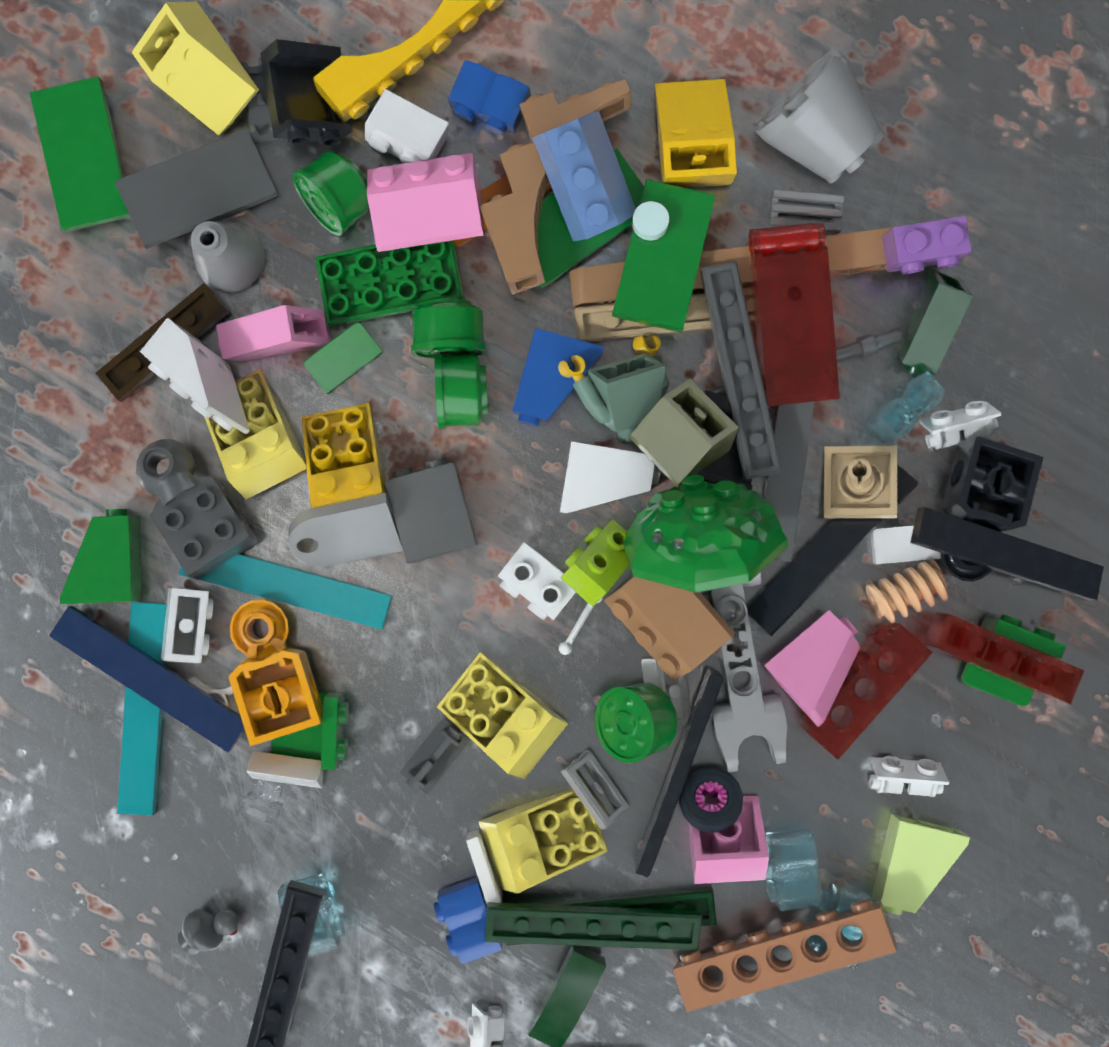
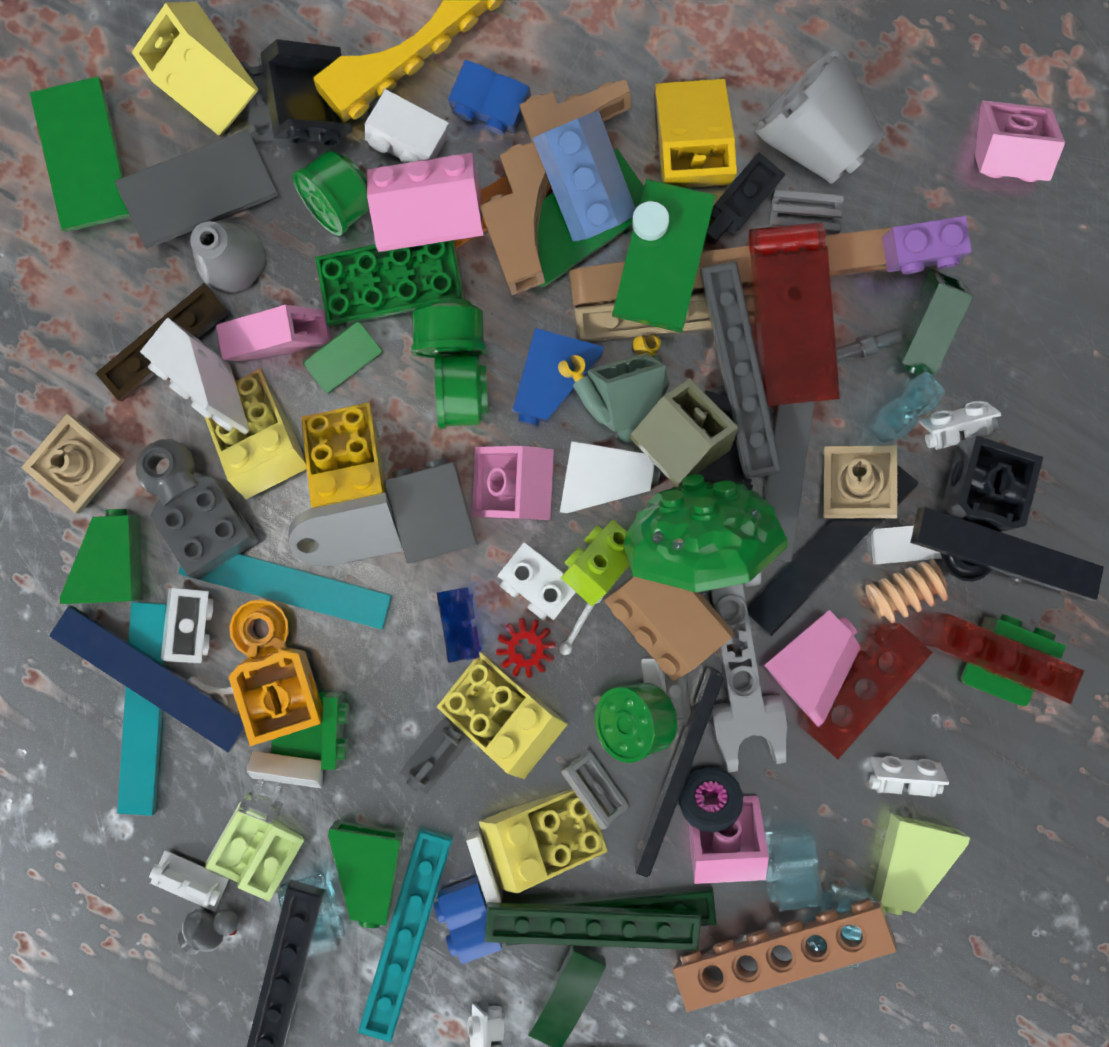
none -> tan plate [21,414,125,513]
none -> white hinge [149,850,229,912]
none -> yellowish green slope [205,802,304,902]
none -> green slope [328,821,404,928]
none -> teal tile [357,827,453,1043]
none -> clear blue hinge [436,587,482,663]
none -> bright pink slope [471,446,554,520]
none -> red gear [496,618,556,678]
none -> black hinge [705,152,786,245]
none -> bright pink slope [975,100,1065,182]

